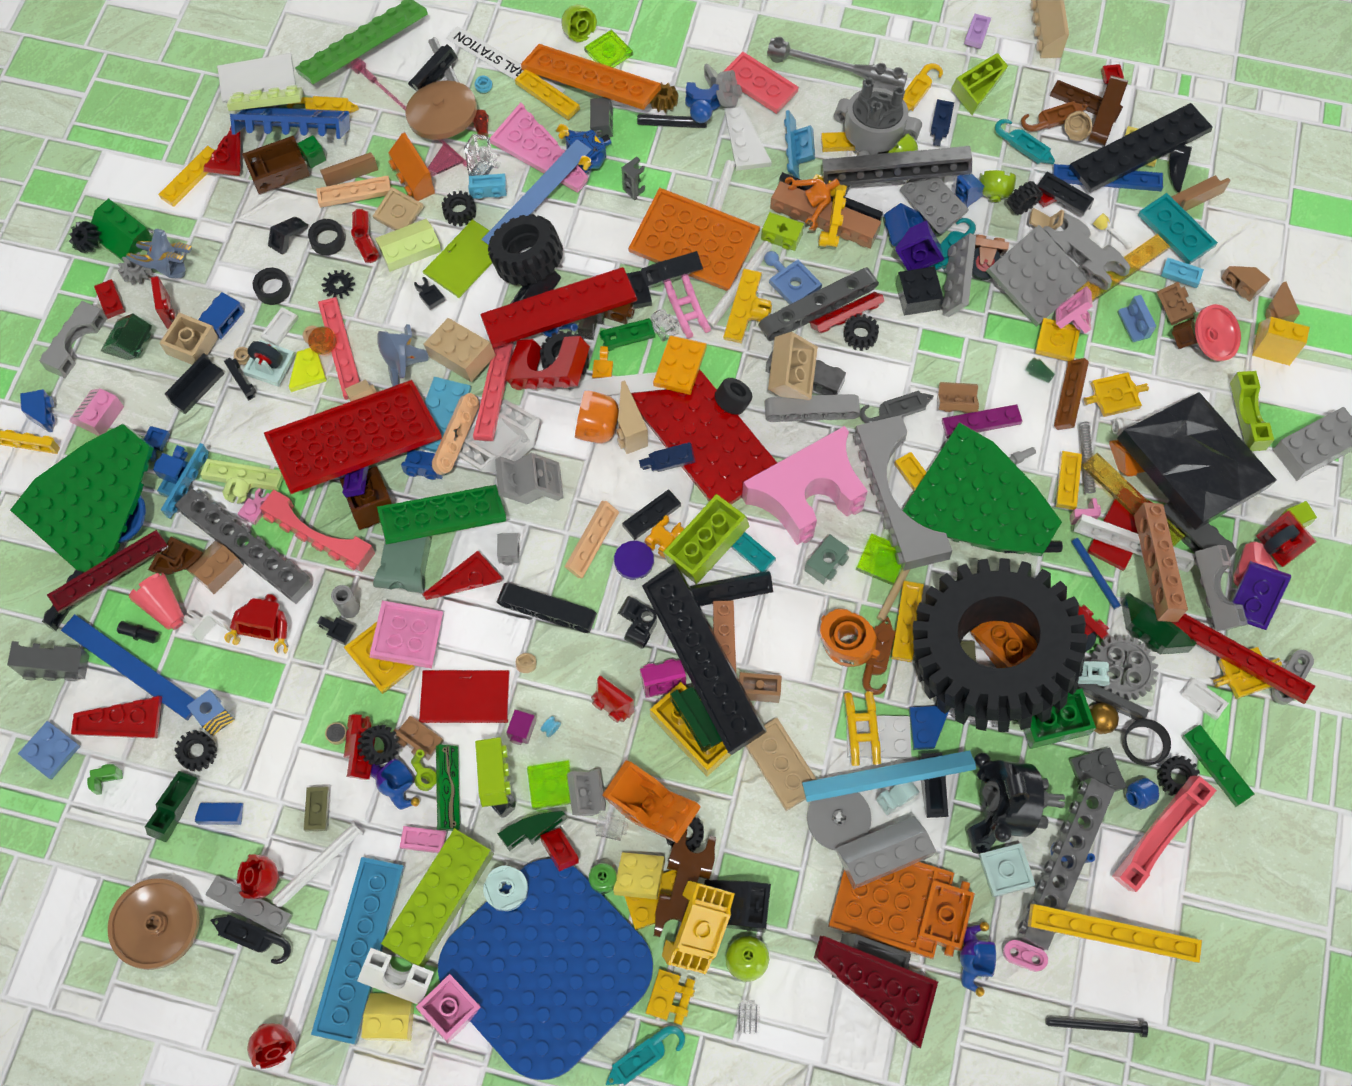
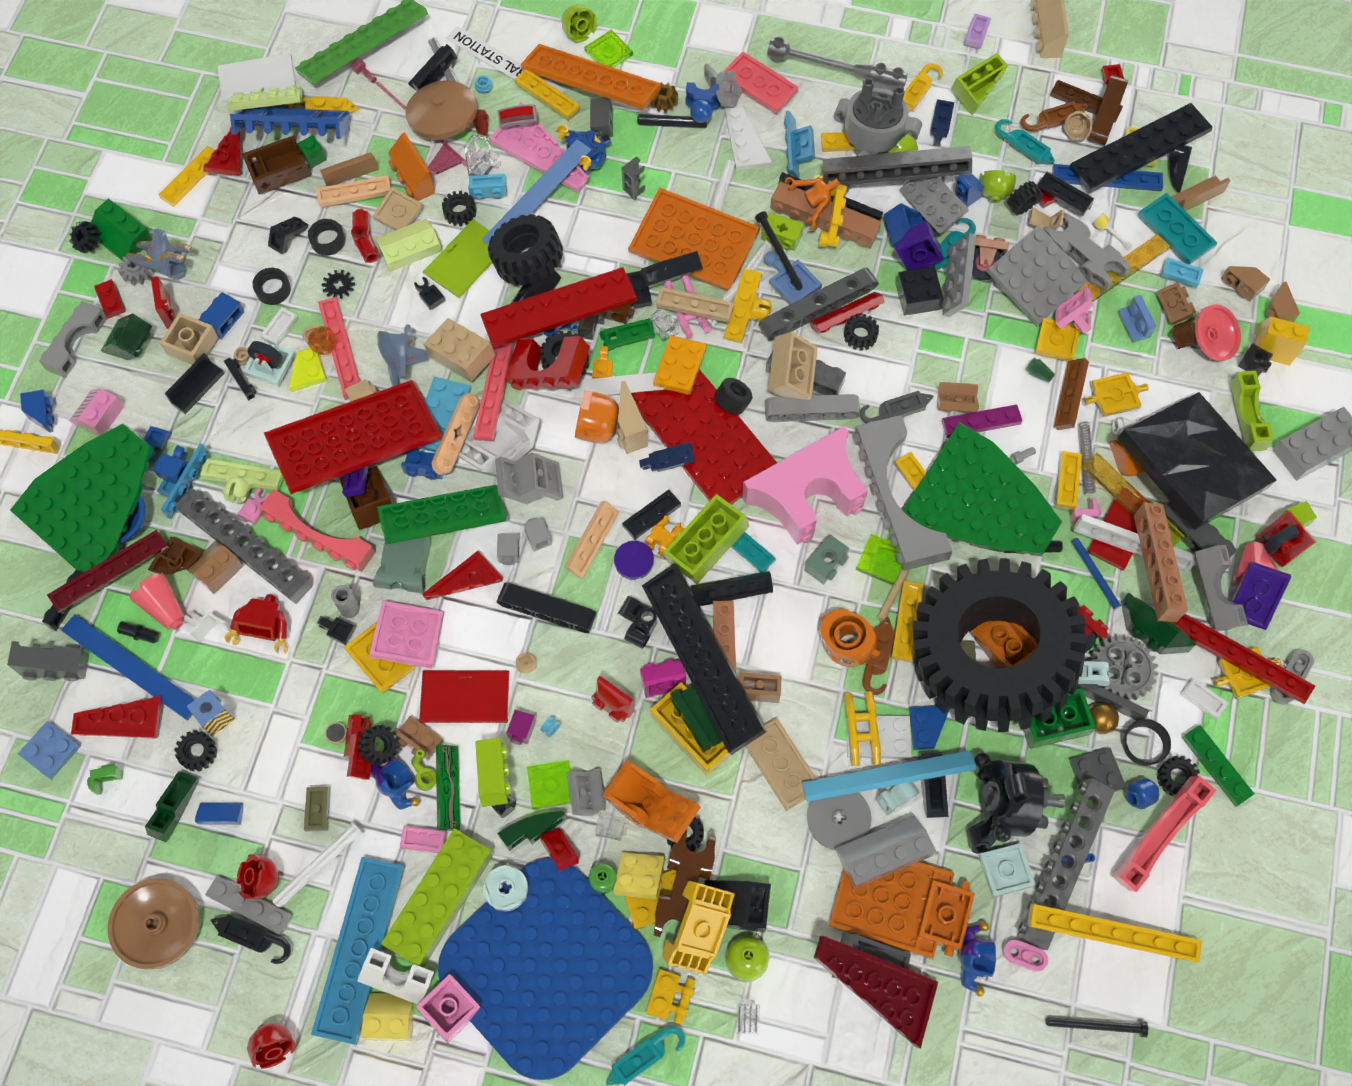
none -> slope [497,104,538,129]
none -> light grey brick [523,517,552,552]
none -> tan plate [656,287,734,323]
none -> black bar [755,211,803,290]
none -> black brick [1238,343,1273,377]

